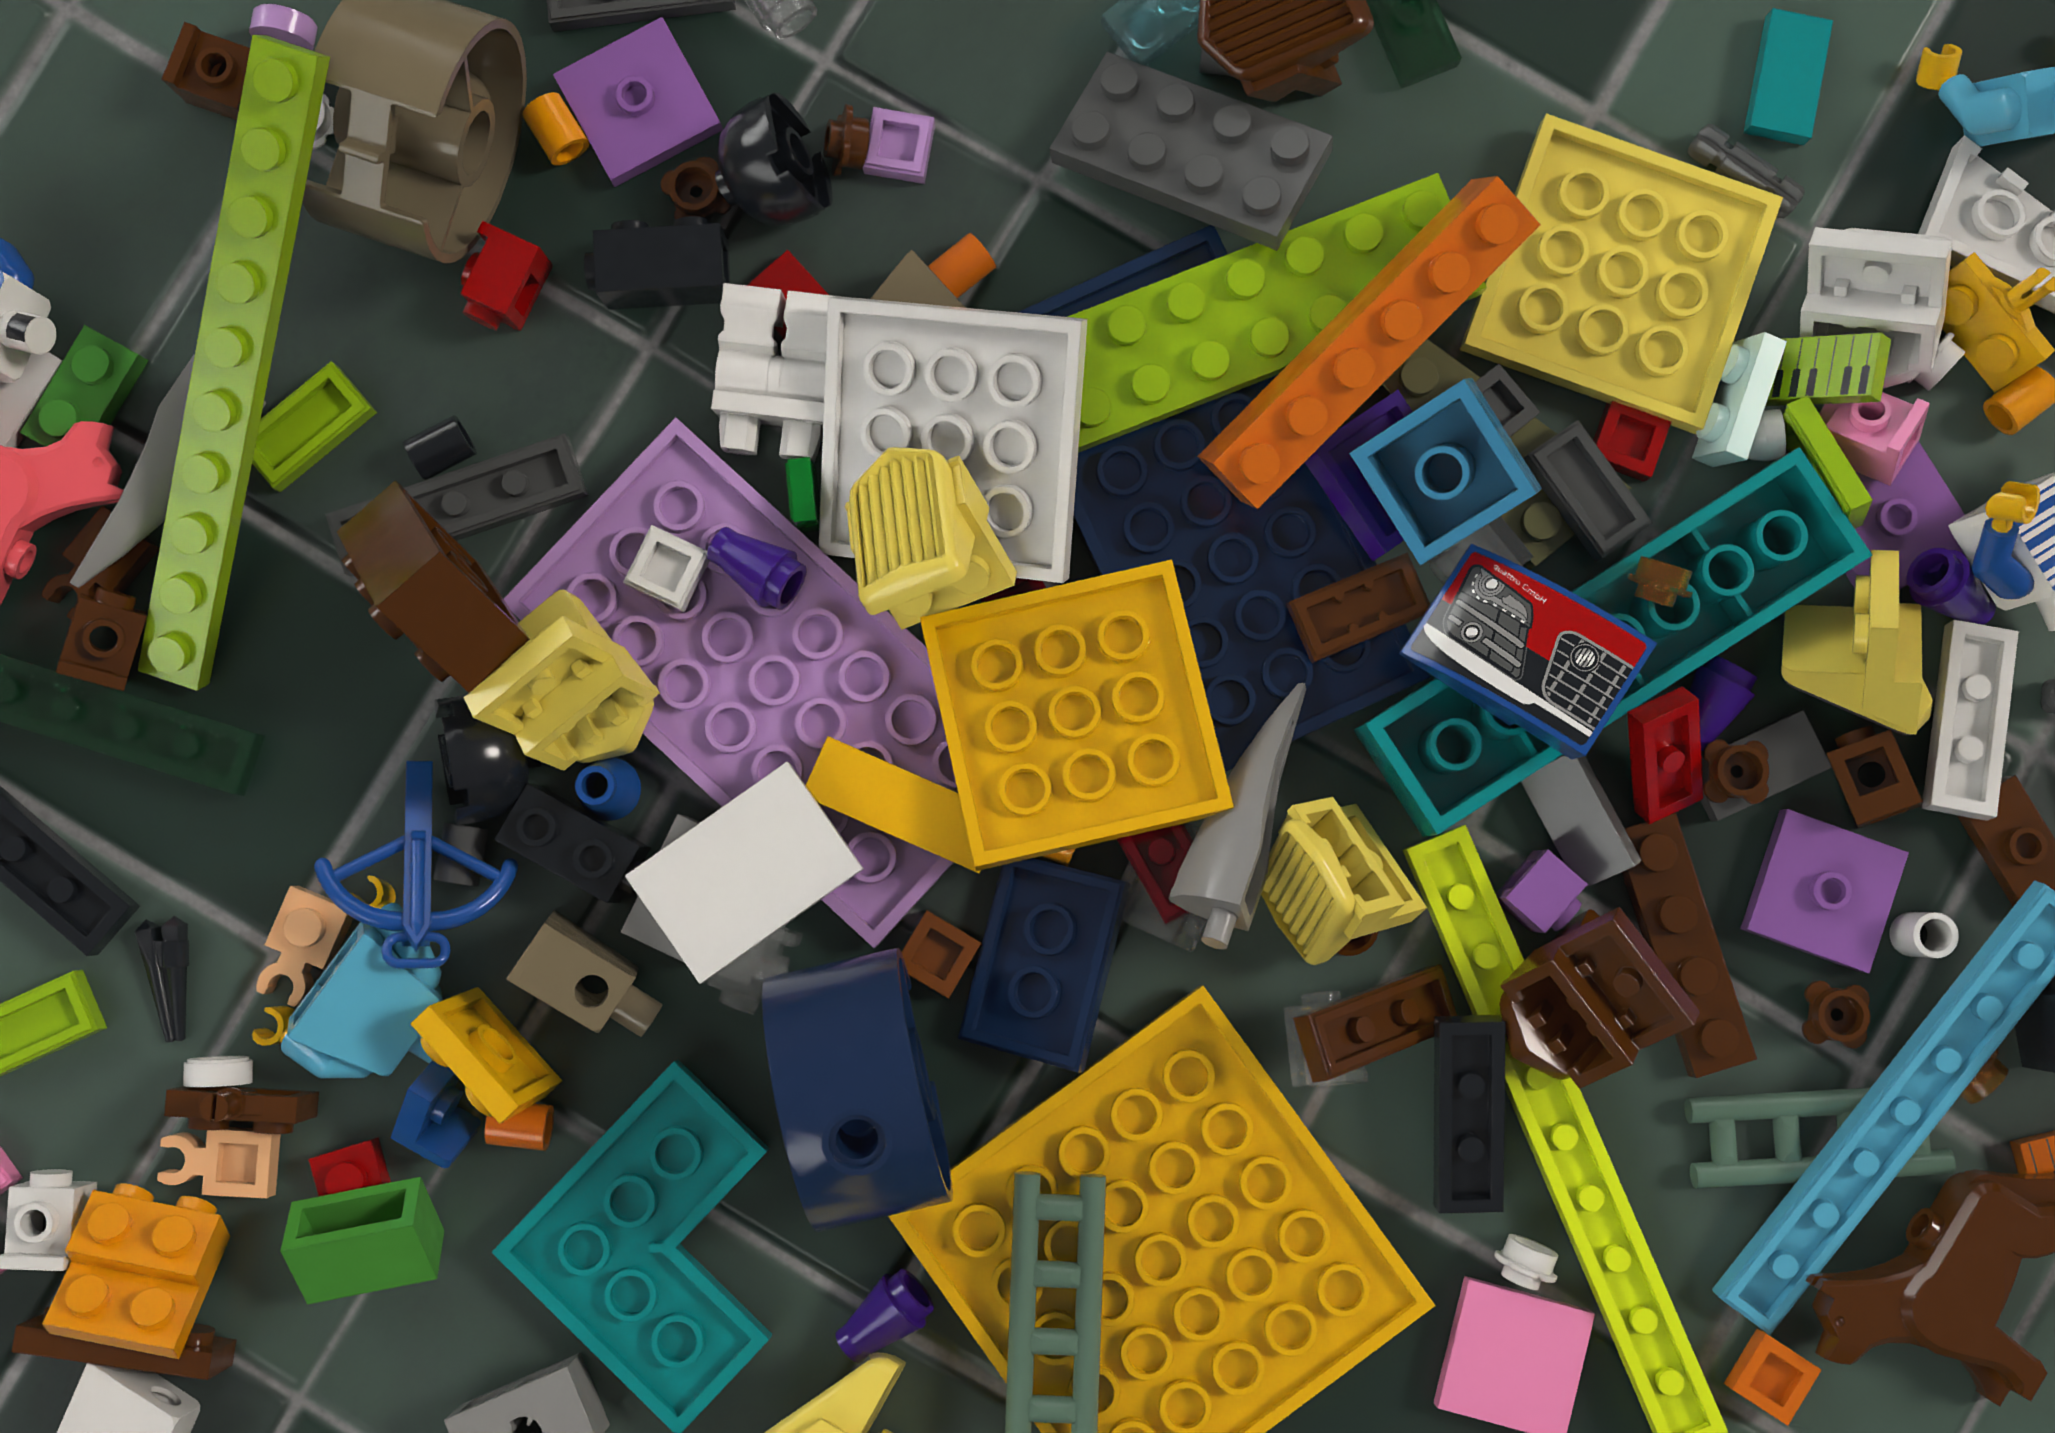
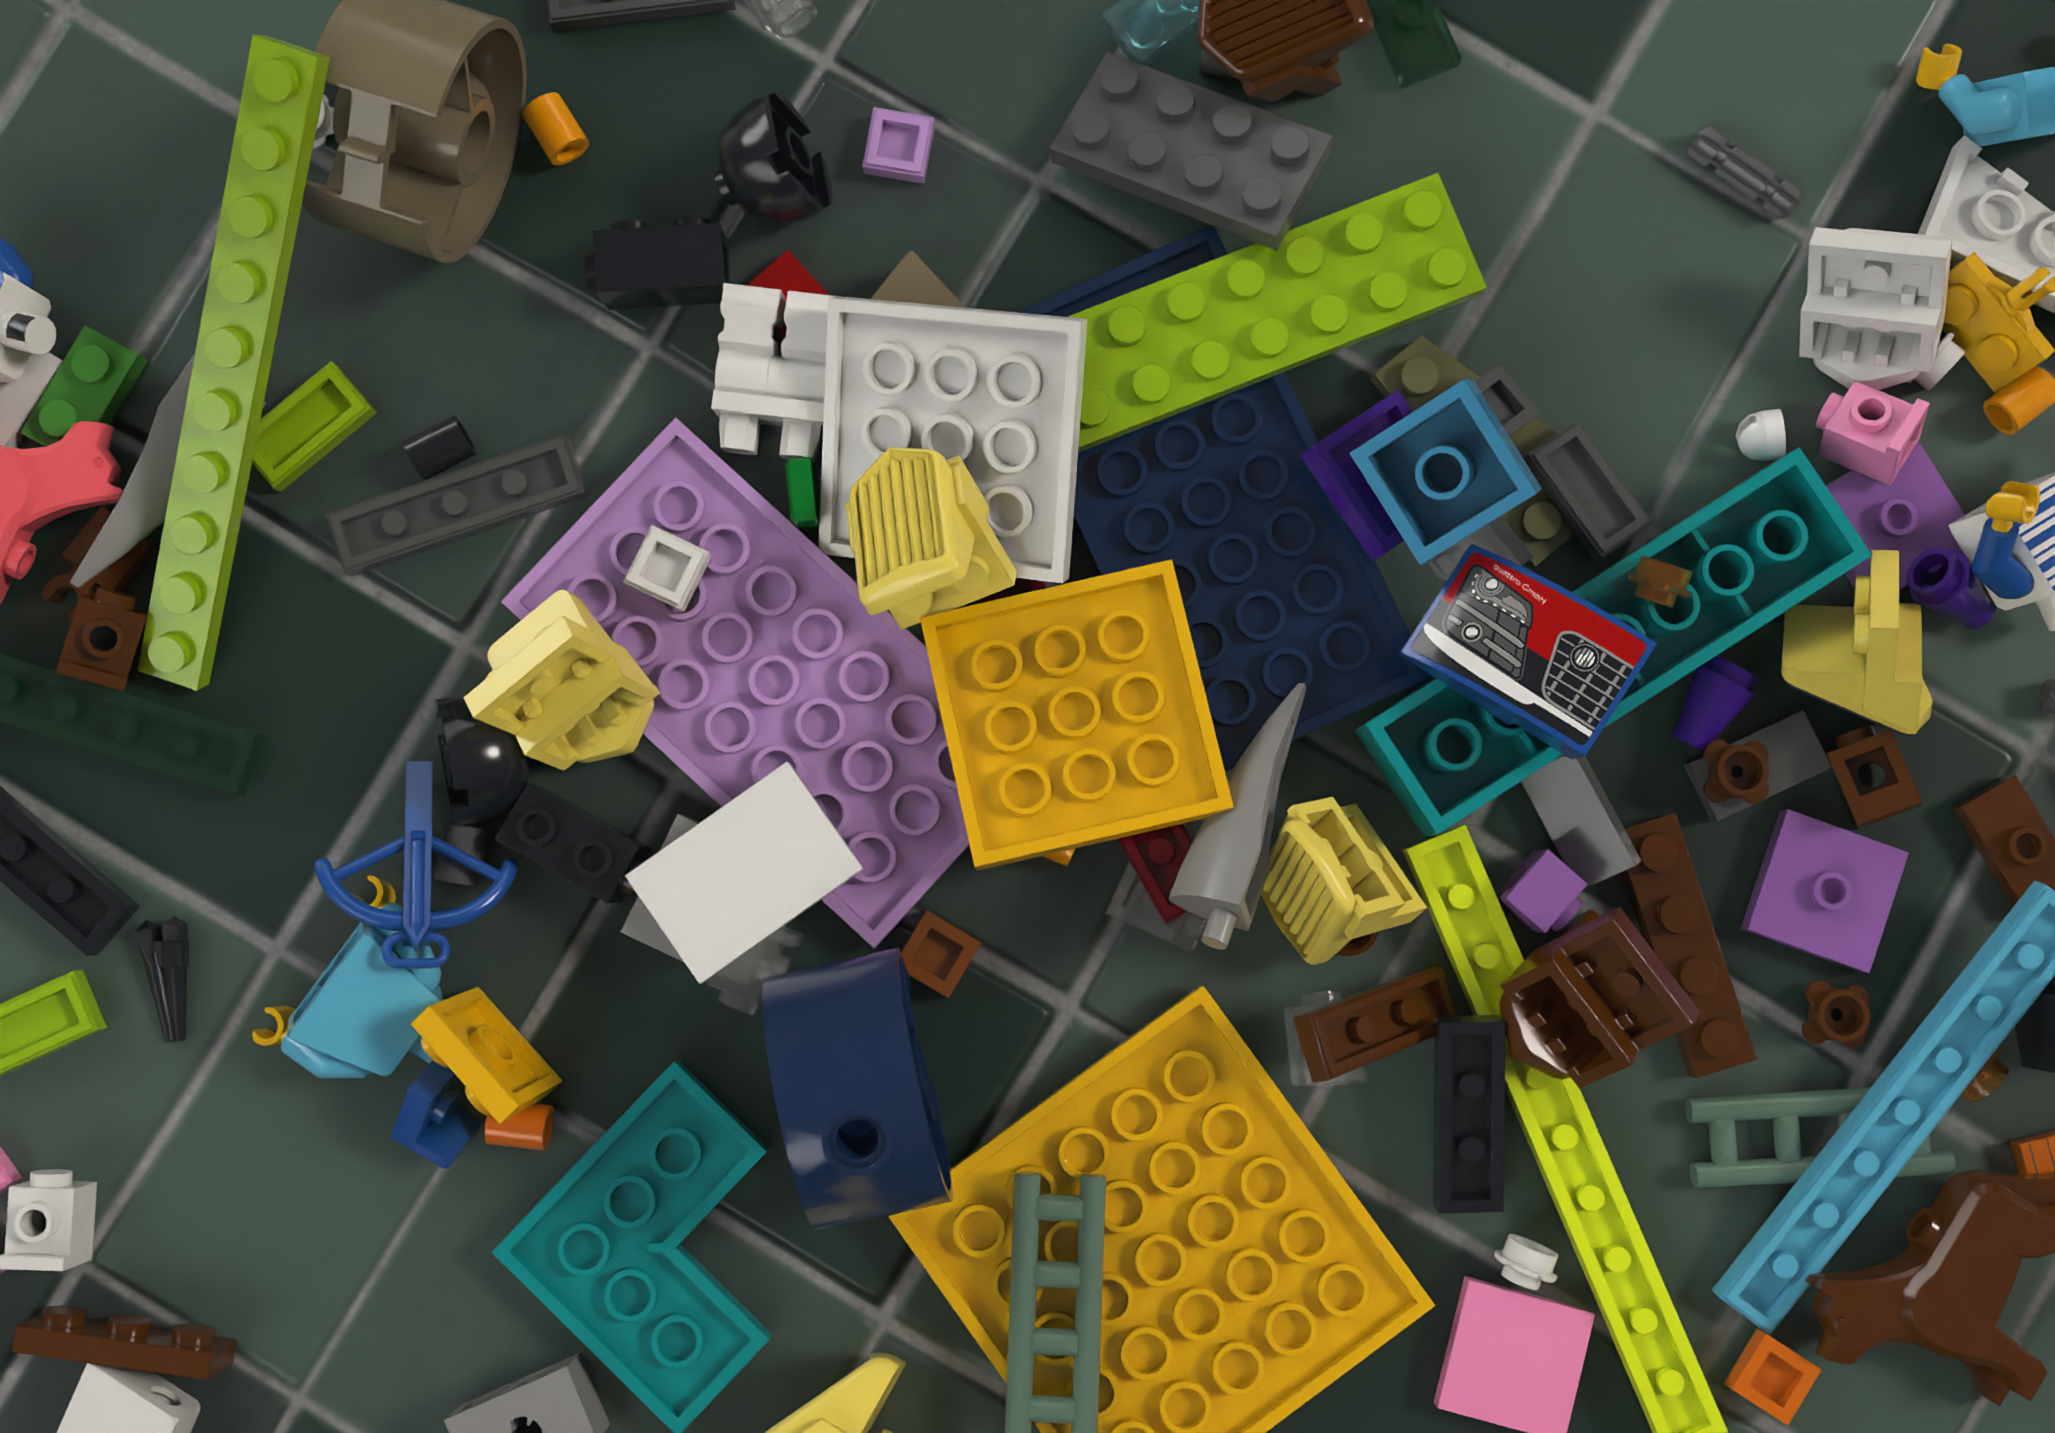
light orange plate [42,1183,231,1359] -> none
light nougat plate [157,1127,281,1199] -> none
reddish brown brick [161,22,250,120] -> none
reddish brown plate [164,1086,319,1134] -> none
white tile [183,1056,253,1087] -> none
lavender tile [249,4,318,51] -> none
light nougat plate [256,886,353,1007] -> none
bright green piece [280,1177,444,1305] -> none
red plate [308,1137,391,1196] -> none
reddish brown brick [336,480,530,693] -> none
red brick [460,221,553,331] -> none
dark tan torso [506,910,663,1037] -> none
medium lavender plate [553,17,723,187] -> none
blue cone [575,758,641,821] -> none
reddish brown plate [661,157,732,220] -> none
dark purple cone [707,527,807,610] -> none
yellow tile [806,736,981,874] -> none
reddish brown plate [823,104,869,177] -> none
dark purple cone [835,1269,934,1363] -> none
orange hinge [928,233,996,299] -> none
dark blue tile [958,858,1131,1072] -> none
orange brick [1197,176,1541,509] -> none
reddish brown plate [1286,552,1430,663] -> none
light yellow plate [1460,113,1783,434] -> none
red tile [1593,401,1671,482] -> none
red plate [1627,686,1703,824] -> none
light aqua plate [1692,332,1787,467] -> none
teal tile [1743,8,1833,146] -> none
lime tile [1765,332,1891,406] -> none
lime tile [1783,395,1873,529] -> none
white hinge [1889,912,1959,958] -> none
white plate [1922,620,2019,821] -> none

